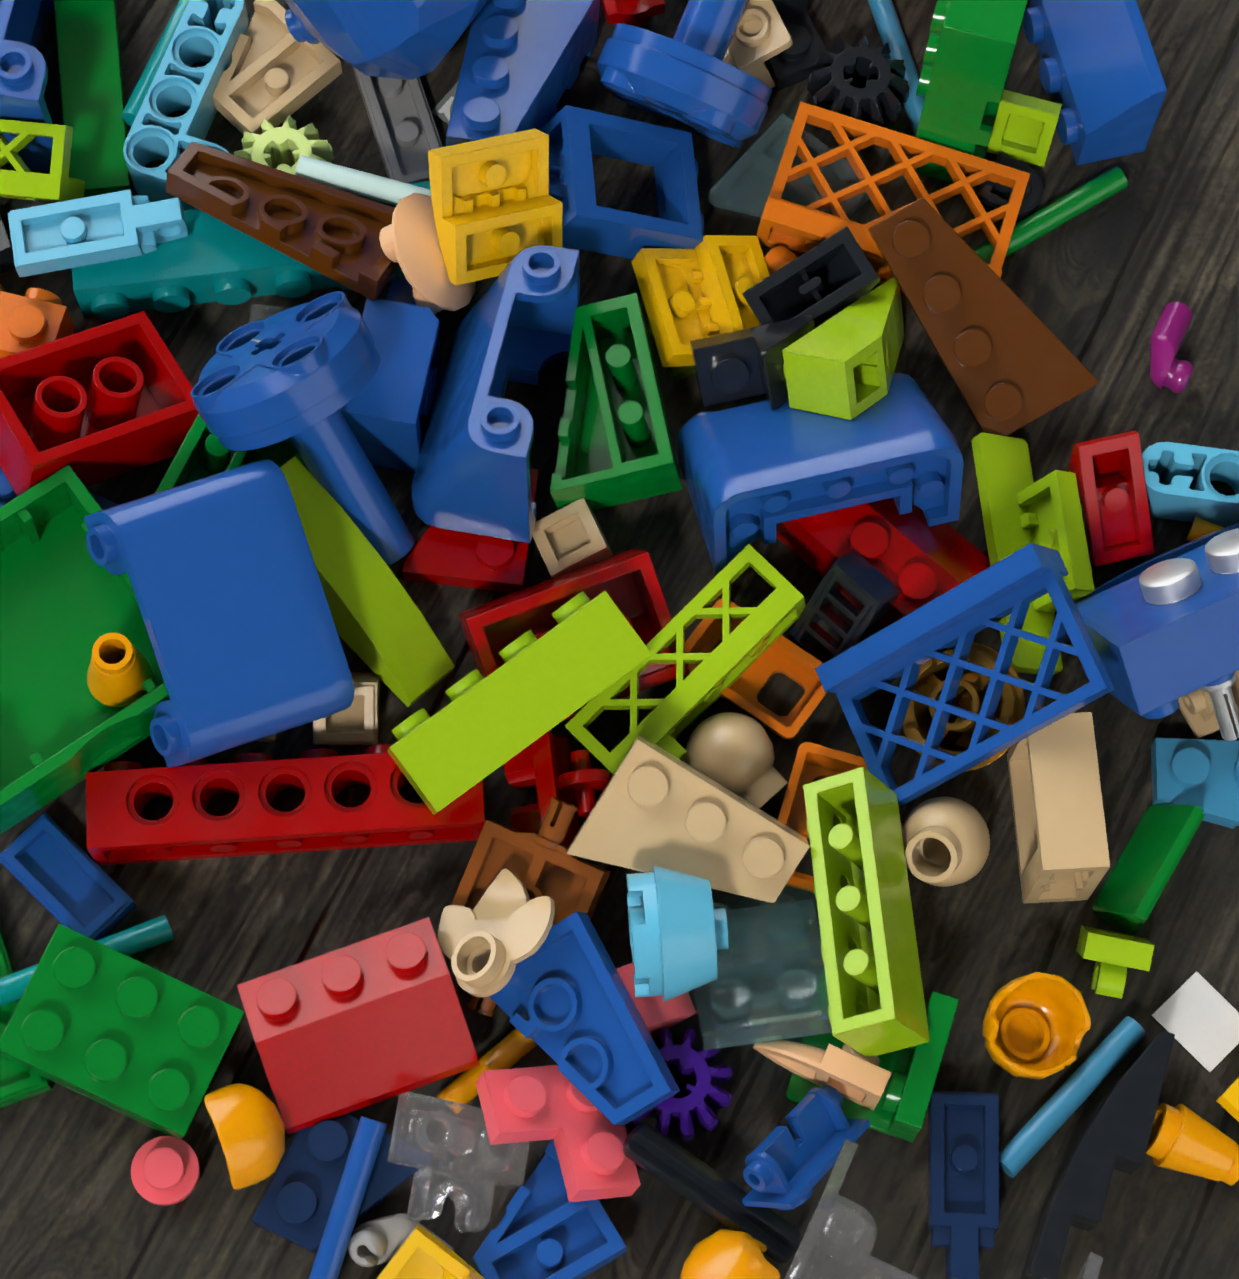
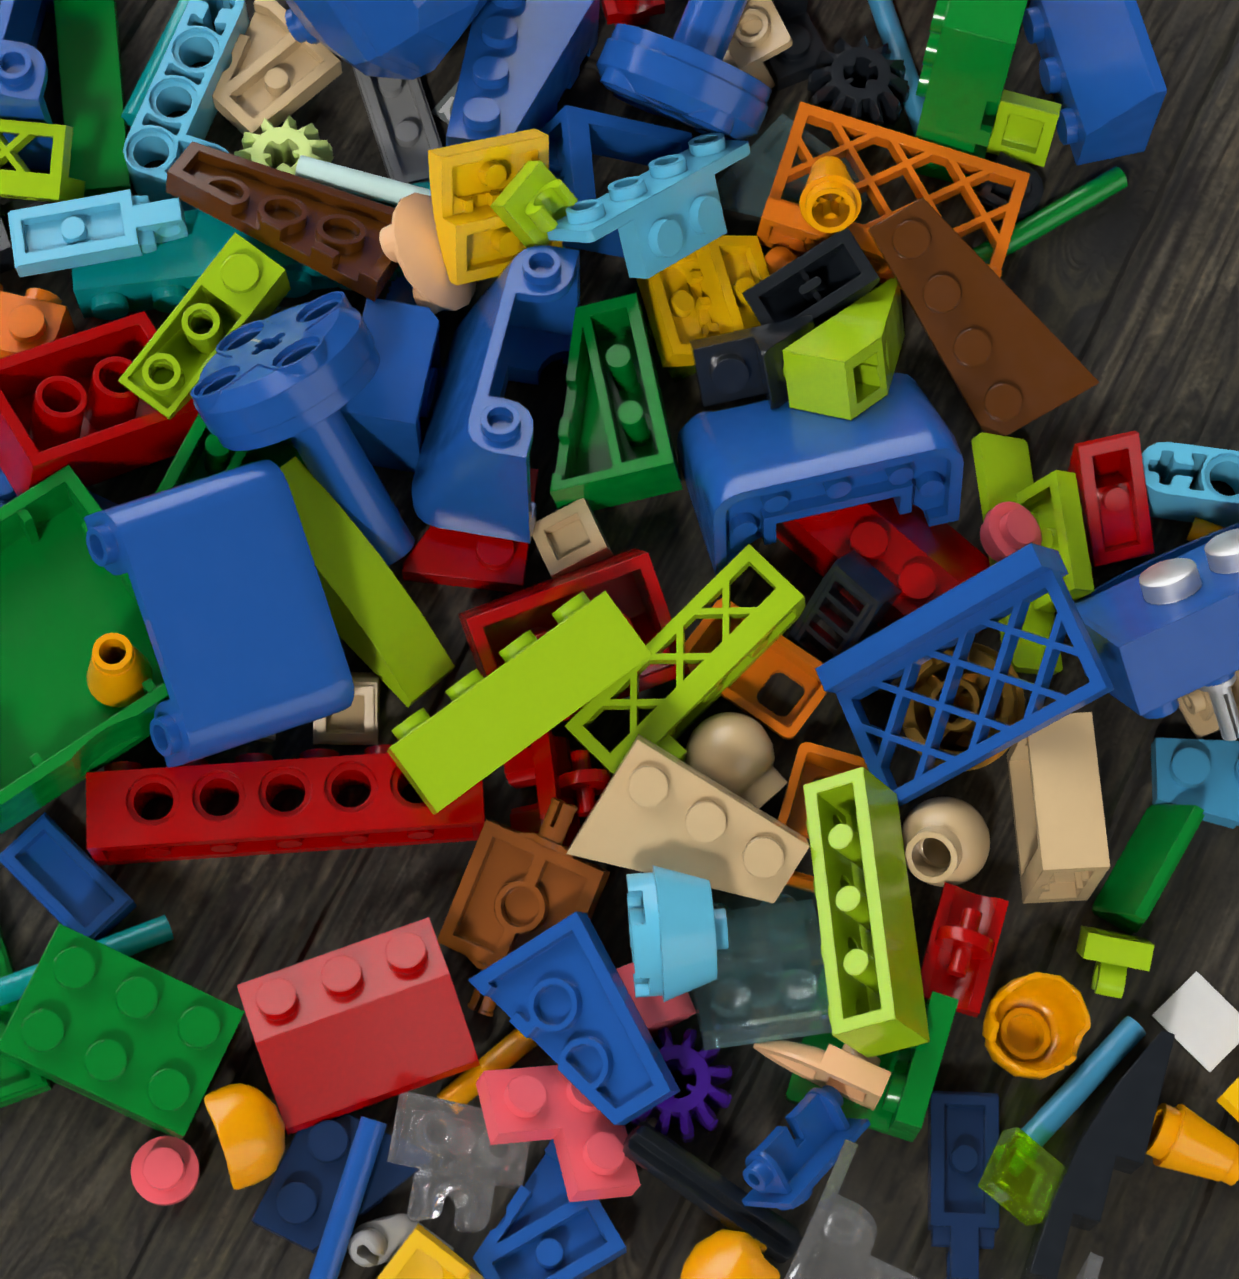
tan plate [438,869,555,997] -> none
magenta arm [1150,302,1194,393] -> none
none -> lime slope [118,232,291,420]
none -> lime tile [490,160,578,248]
none -> medium azure bracket [547,133,751,279]
none -> light orange cone [799,156,862,233]
none -> red hips [920,882,1009,1018]
none -> clear neon green tile [978,1127,1065,1226]
none -> coral plate [980,501,1042,562]

